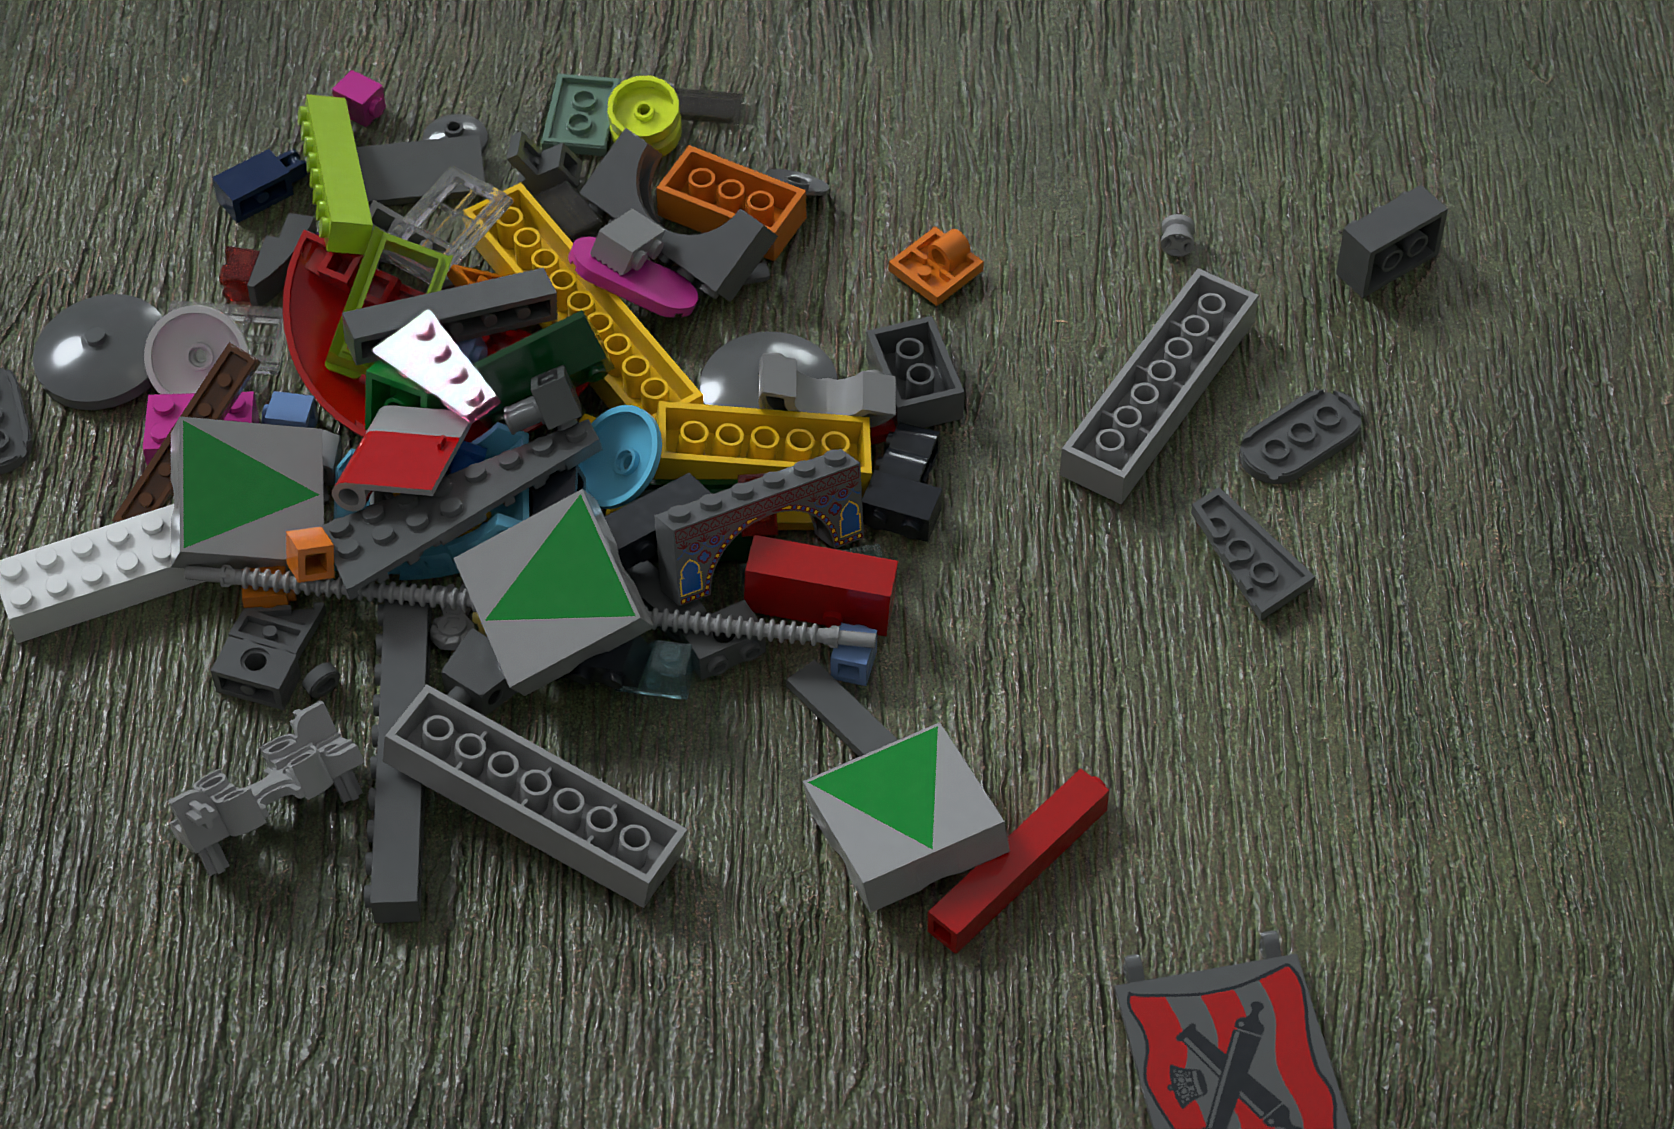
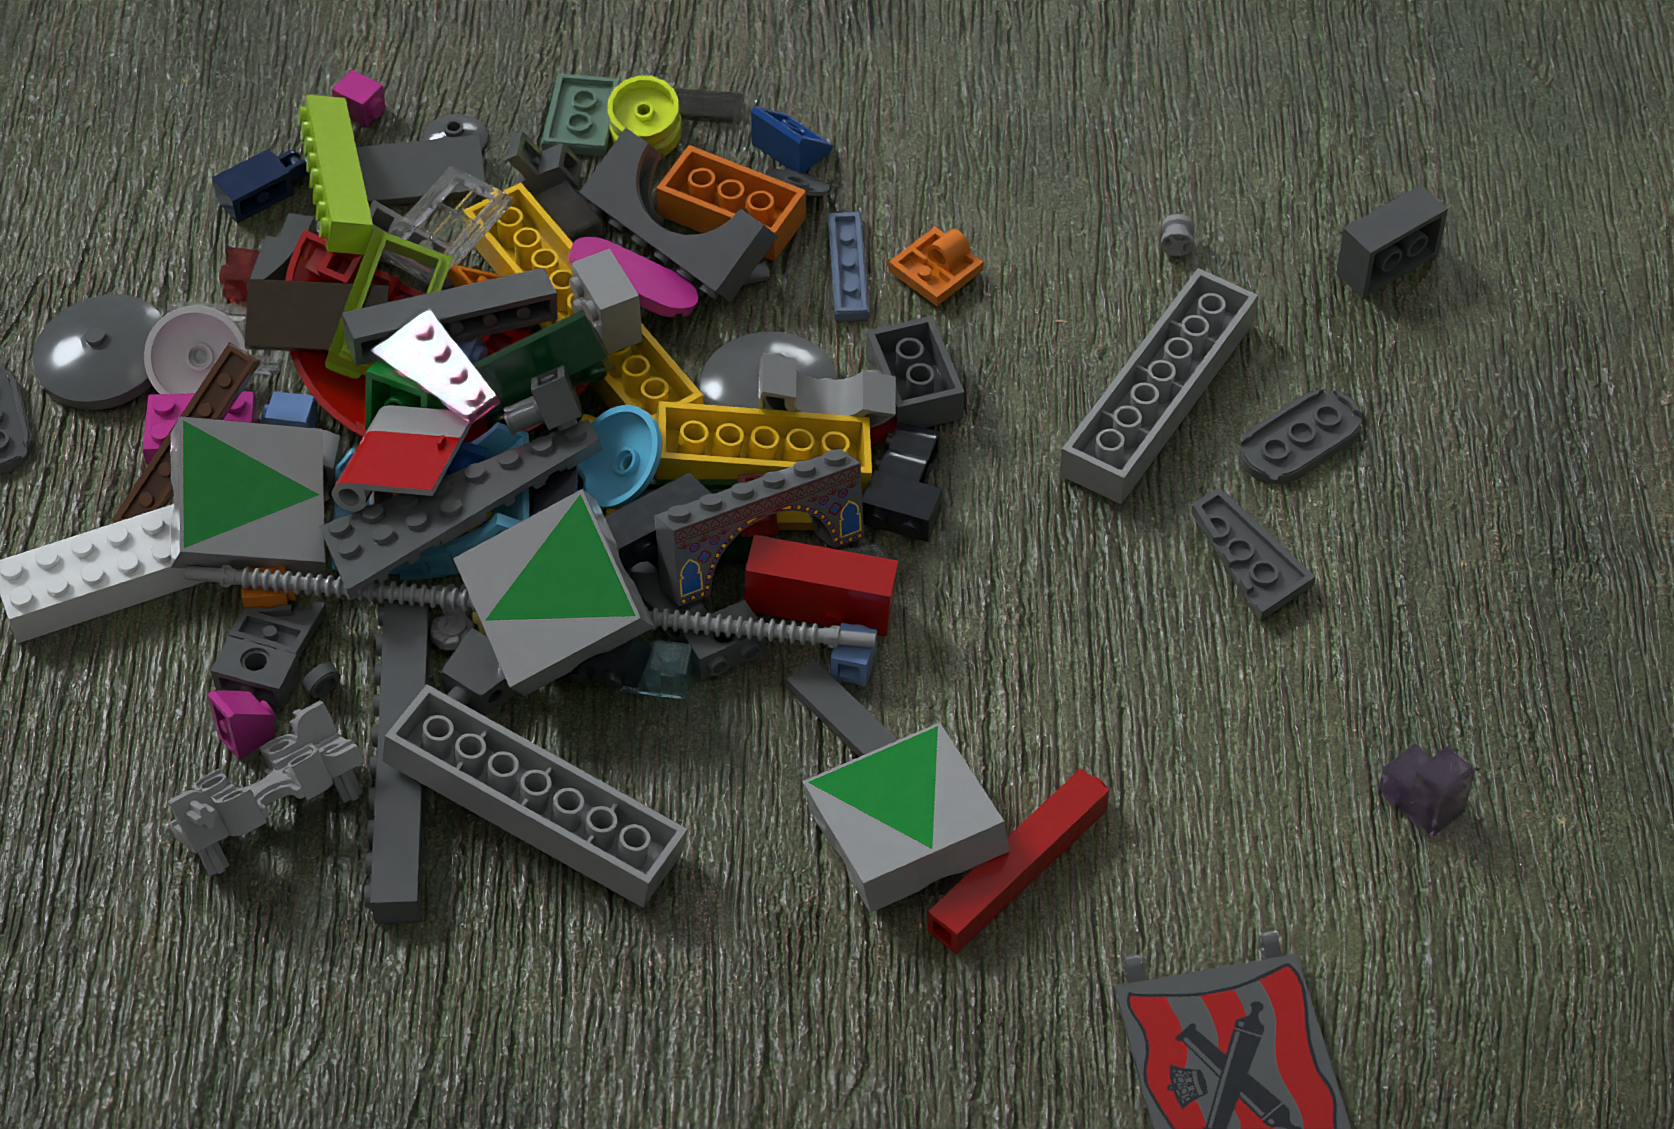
orange brick [286,527,334,583] -> none
light grey brick [590,208,665,275] -> none
none -> dark pink slope [207,690,276,760]
none -> dark brown tile [244,279,389,353]
none -> light grey brick [569,249,642,354]
none -> blue slope [751,106,834,173]
none -> sand blue tile [828,212,869,322]
none -> clear purple brick [1379,743,1476,837]

